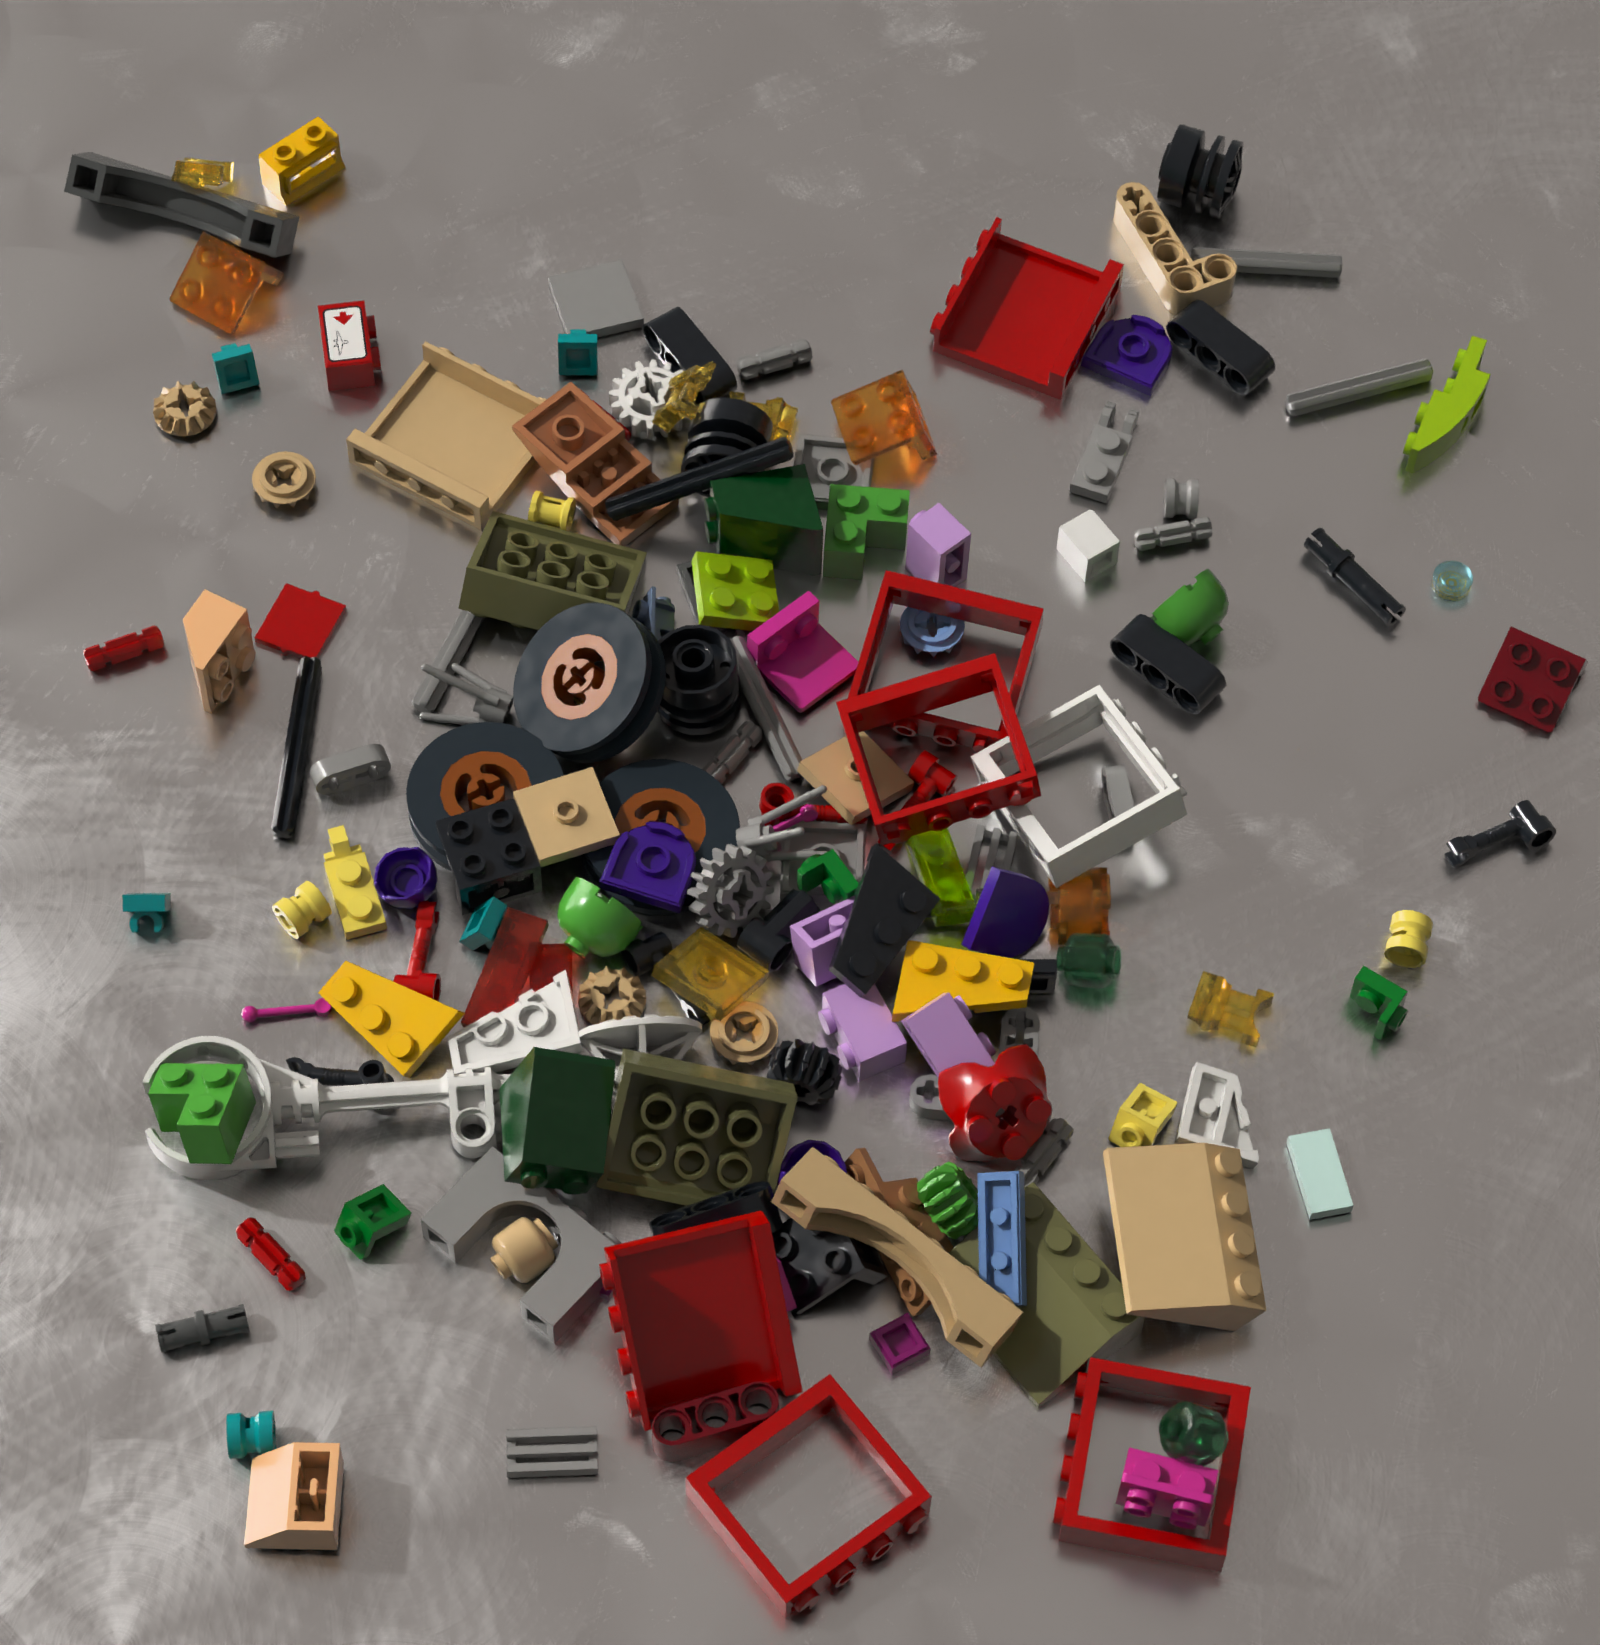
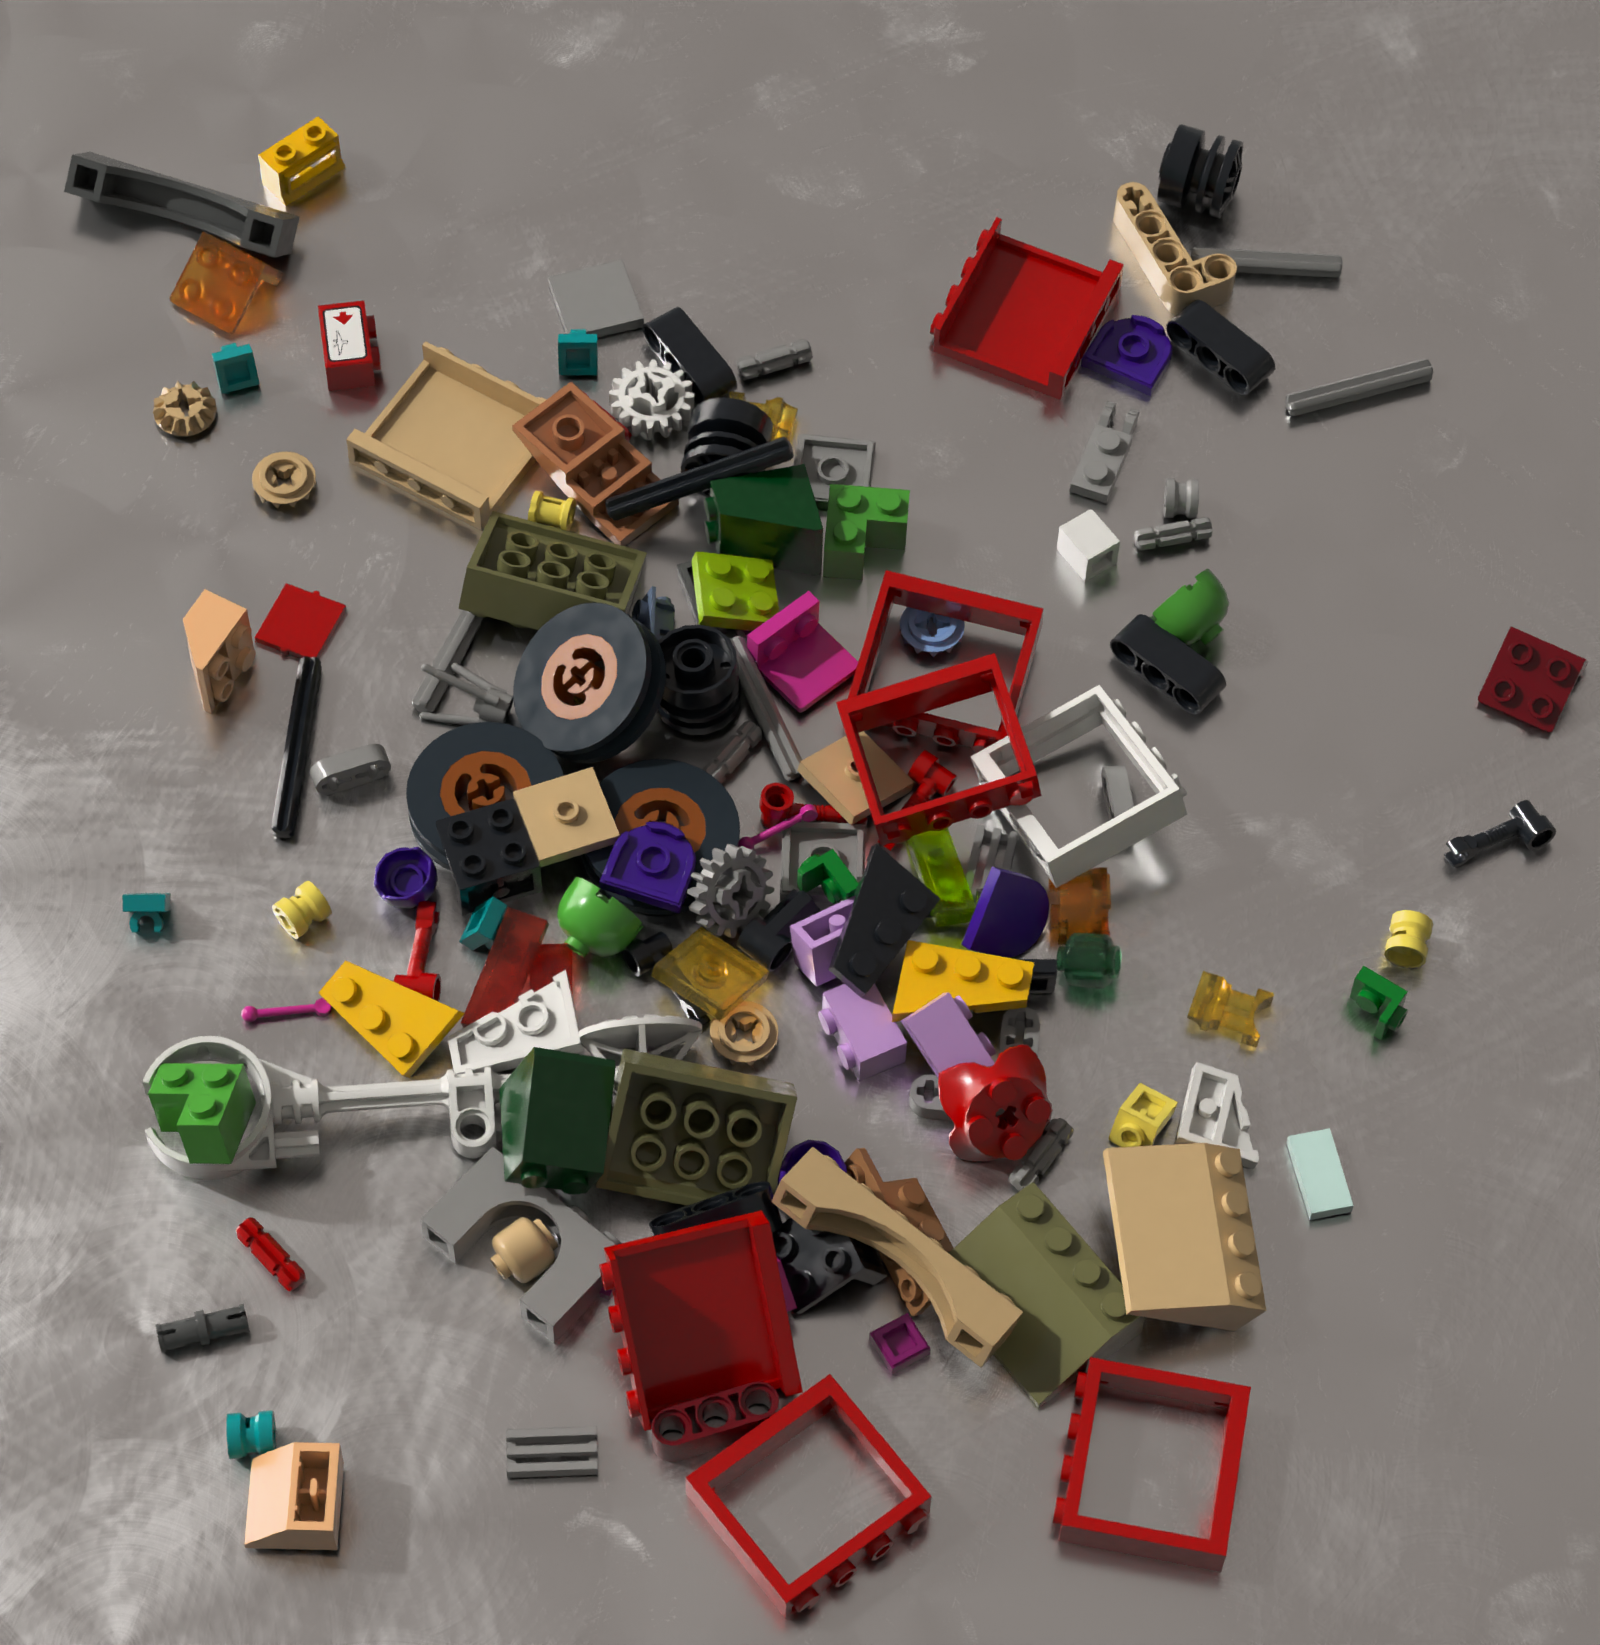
red axle [83,626,164,671] -> none
clear yellow piece [172,157,234,190] -> none
black brick [286,1057,394,1110] -> none
light yellow hinge [323,825,387,940] -> none
green bracket [334,1184,412,1260] -> none
tan gear [578,965,646,1025] -> none
clear yellow piece [652,361,717,433] -> none
light grey plant [736,785,828,862] -> none
black gear [767,1039,842,1105] -> none
clear orange bracket [831,370,937,465] -> none
lavender brick [905,503,971,587] -> none
bright green gear [917,1161,978,1240] -> none
medium blue tile [977,1171,1027,1306] -> none
dark pink bracket [1116,1447,1219,1529] -> none
clear green head [1159,1401,1228,1466] -> none
black pin [1304,528,1406,627] -> none
lime slope [1403,335,1491,474] -> none
clear light blue tile [1431,561,1473,602] -> none

